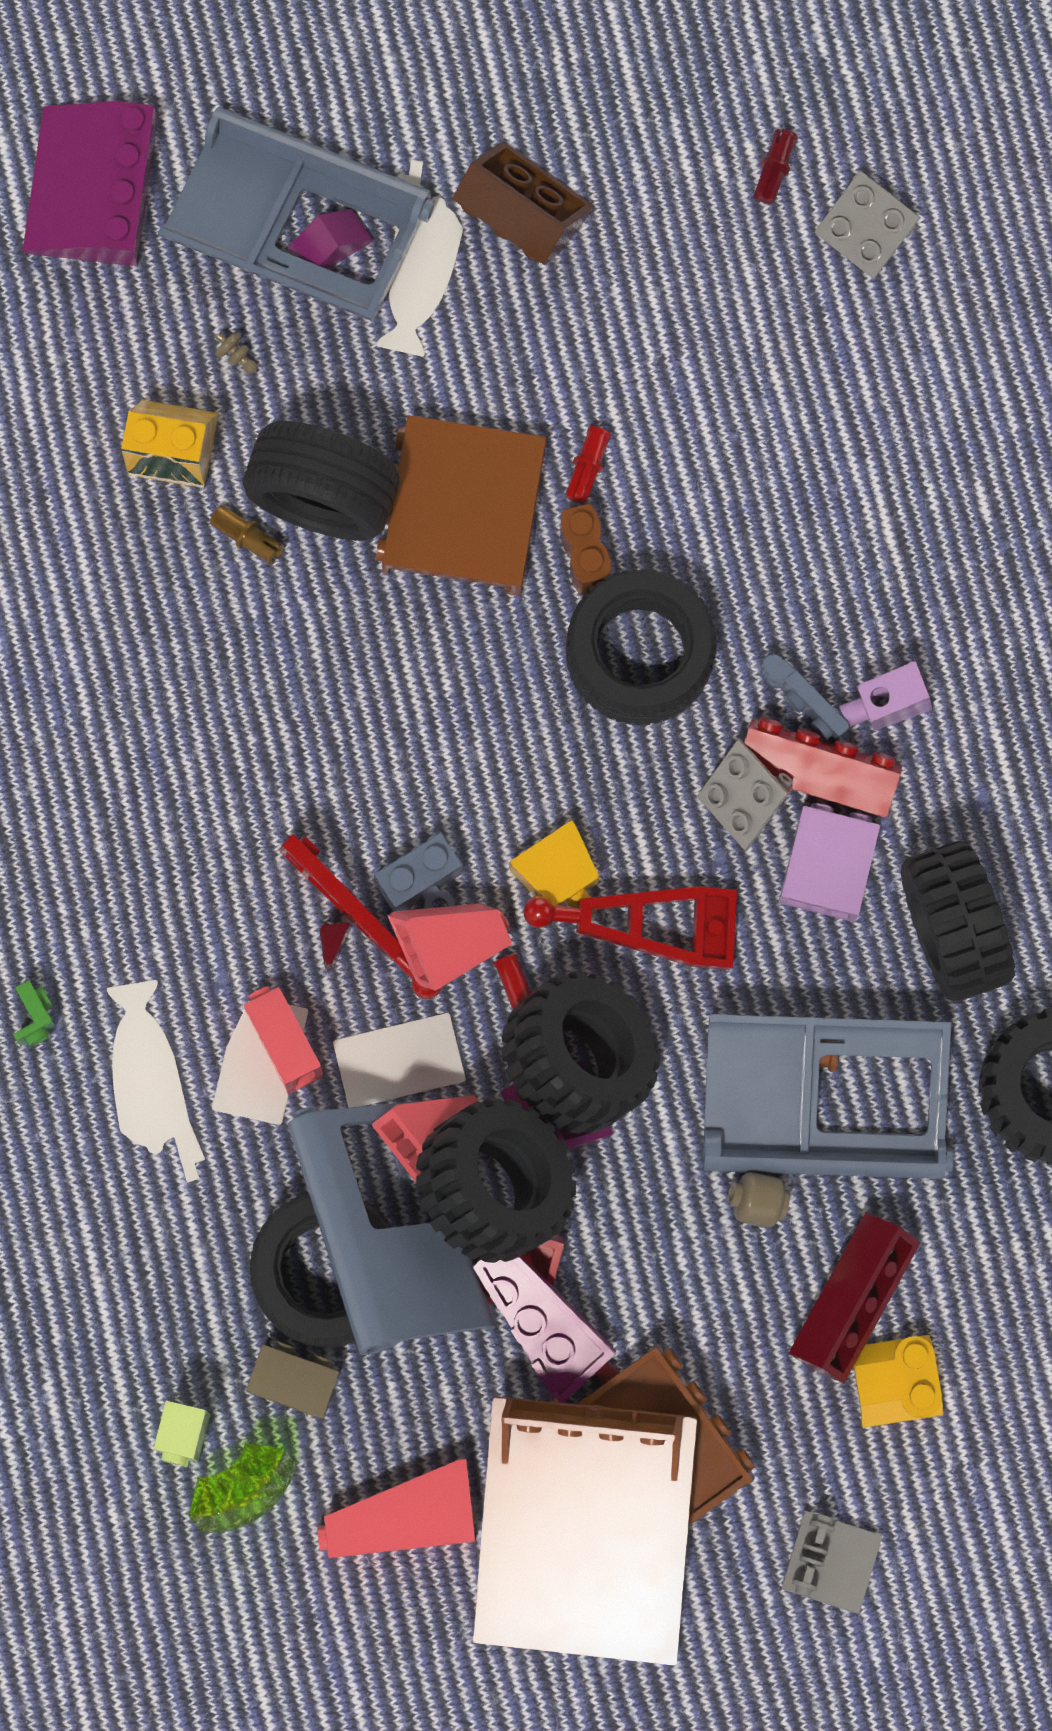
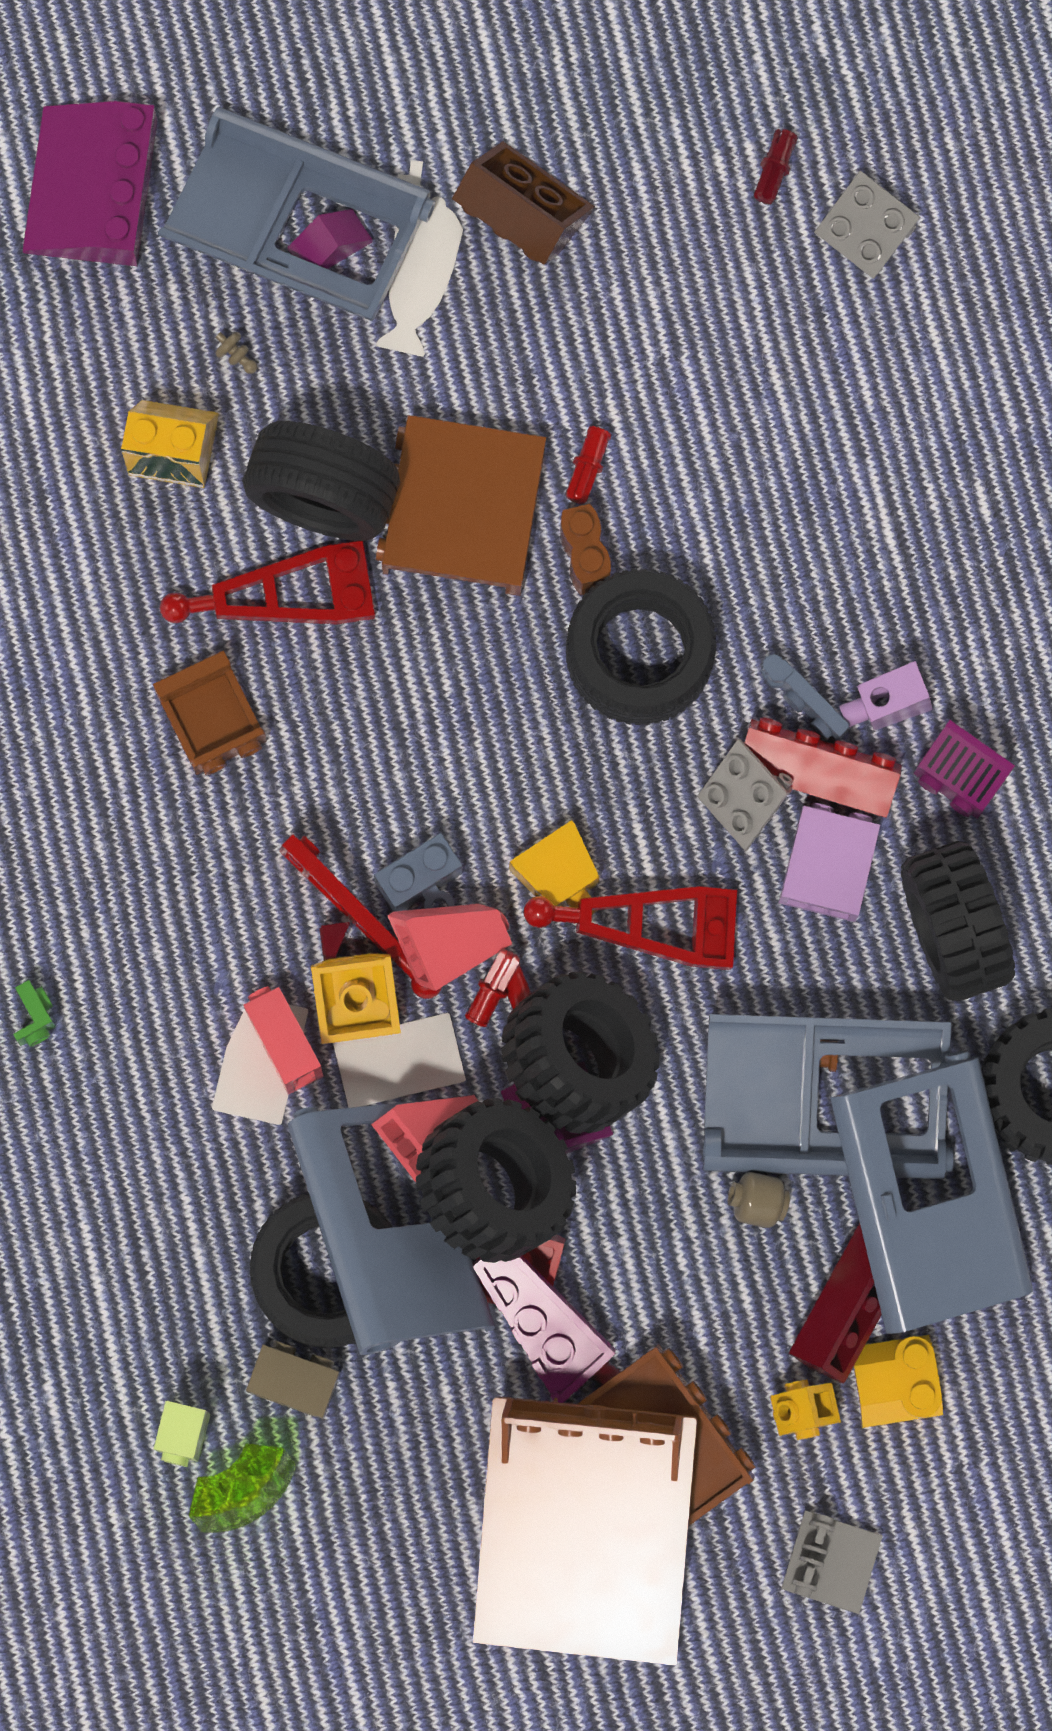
white sticker [107,980,206,1183] -> none
pearl gold axle [210,506,284,565] -> none
coral slope [317,1459,475,1559] -> none
none -> dark orange panel [153,650,267,775]
none -> red plate [160,541,375,625]
none -> yellow slope [311,953,401,1044]
none -> red axle [465,949,520,1028]
none -> yellow brick [770,1379,841,1440]
none -> sand blue piece [830,1050,1033,1334]
none -> magenta slope [914,720,1015,819]

